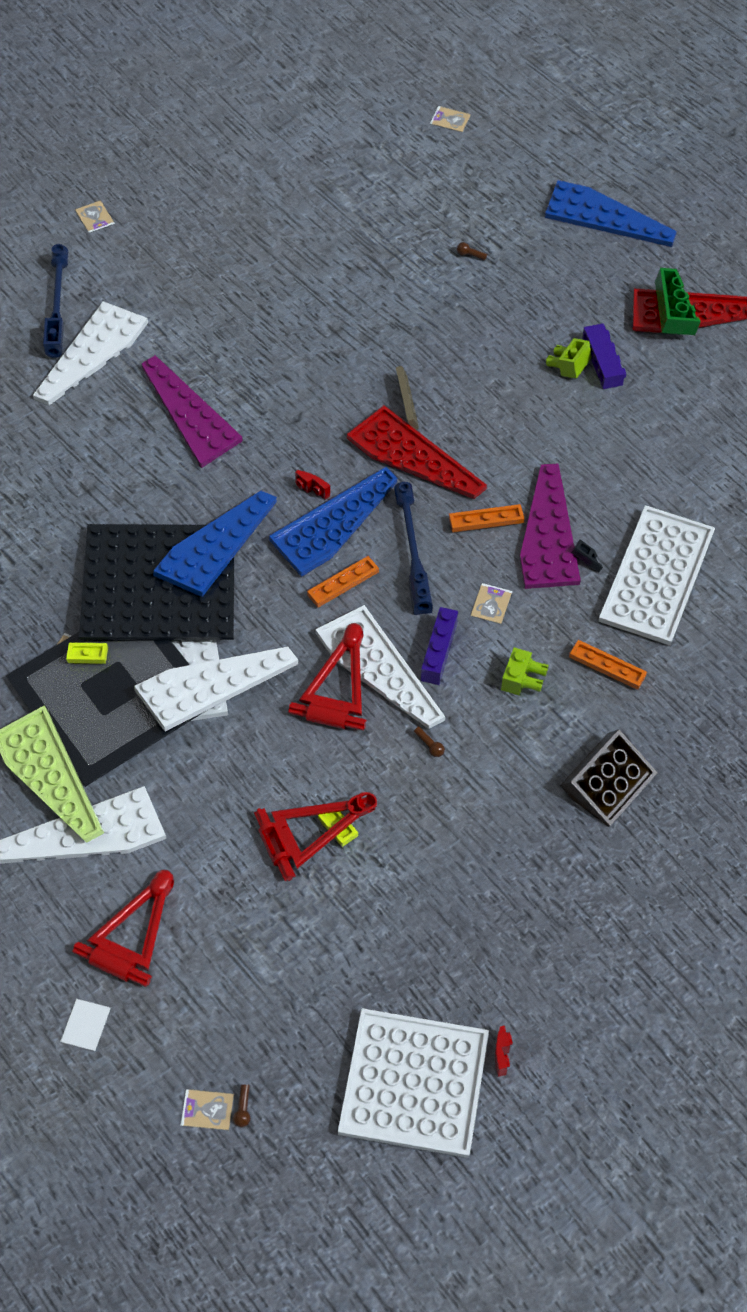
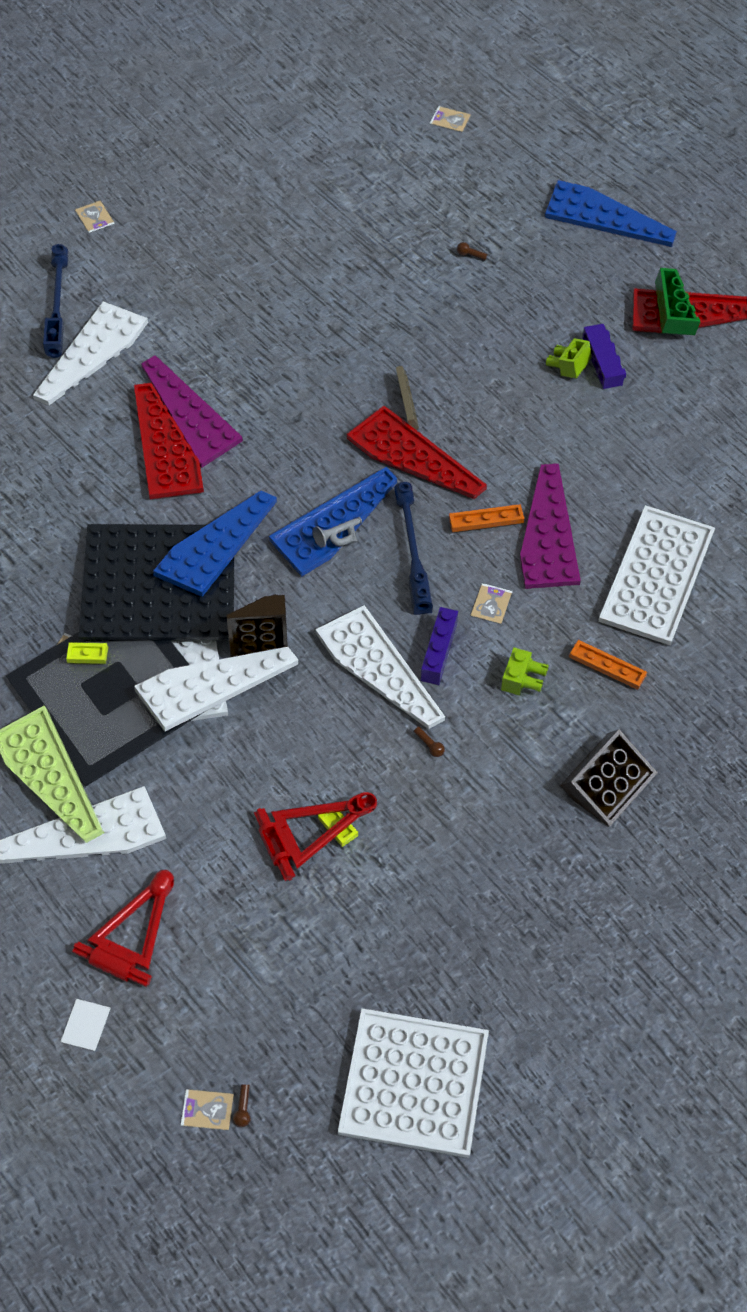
red piece [288,623,367,731] -> none
red slope [295,470,330,500] -> none
orange plate [307,556,379,608] -> none
red slope [495,1025,513,1077] -> none
black tile [571,540,603,573] -> none
none -> red wing [134,383,204,499]
none -> dark brown slope [227,594,288,657]
none -> light grey piece [313,517,362,548]

